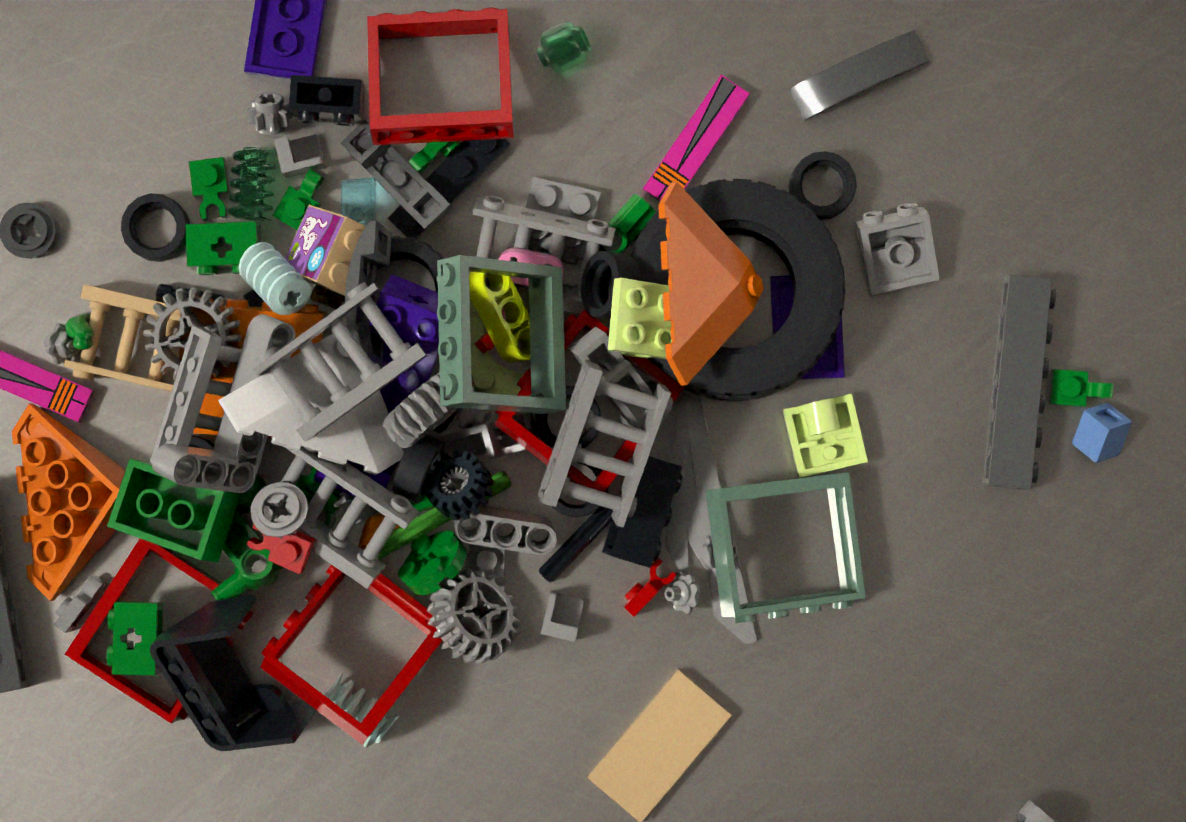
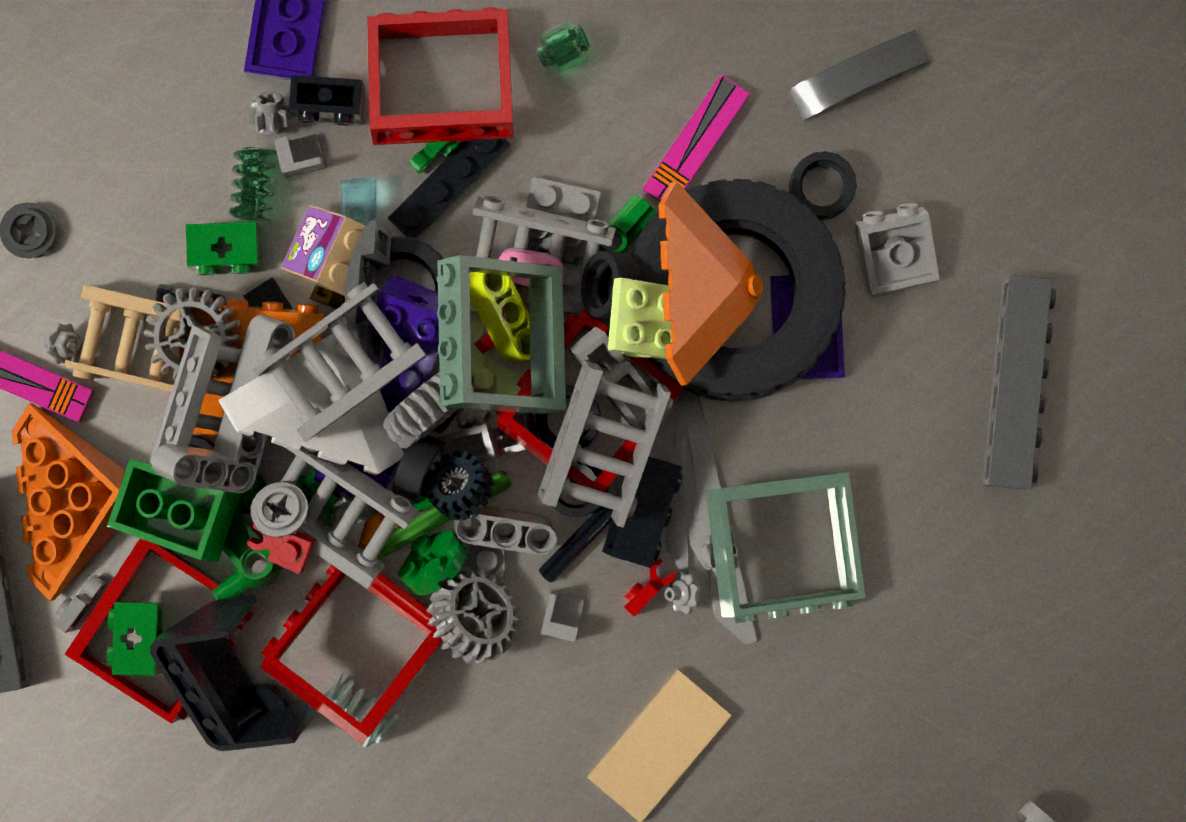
green arm [65,313,94,350] -> none
black tyre [121,193,190,262] -> none
green plate [188,157,229,221] -> none
light aqua piece [239,242,312,315] -> none
green plate [272,169,325,230] -> none
dark grey slope [341,119,452,231] -> none
yellowish green plate [783,394,868,478] -> none
green plate [1049,369,1114,407] -> none
medium blue panel [1072,402,1132,463] -> none

